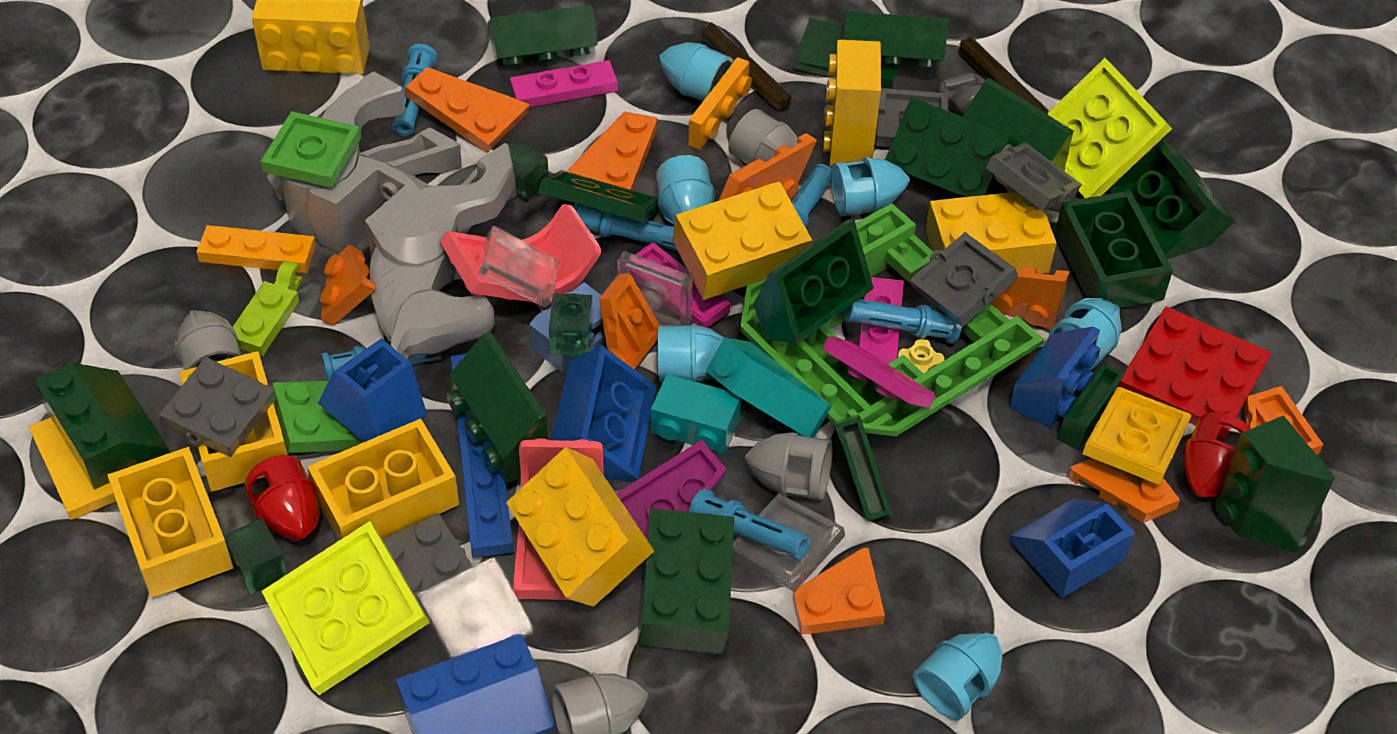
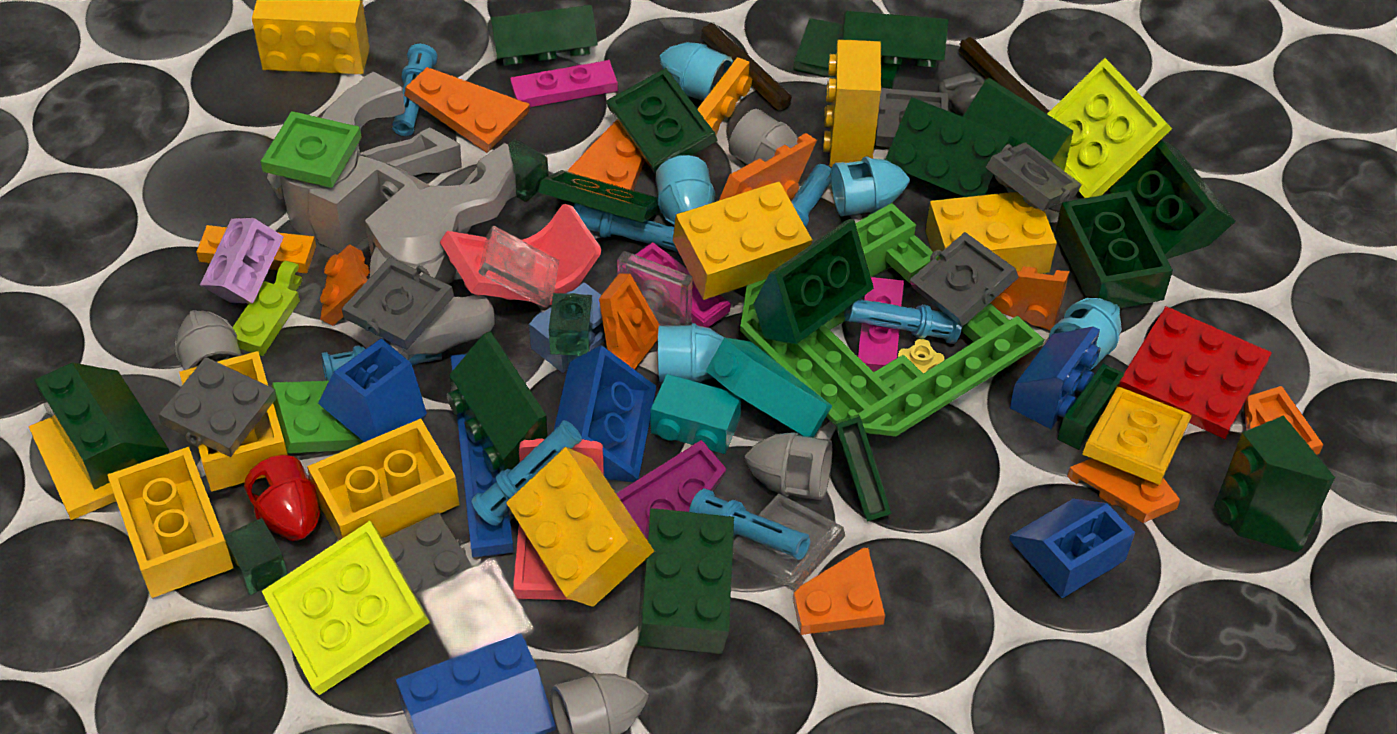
dark pink plate [823,336,936,408] -> none
medium azure helmet [913,633,1003,720] -> none
red helmet [1183,412,1251,497] -> none
none -> lavender brick [200,218,284,304]
none -> dark grey plate [342,257,454,350]
none -> dark azure pin [472,420,582,526]
none -> dark green tile [606,68,717,175]

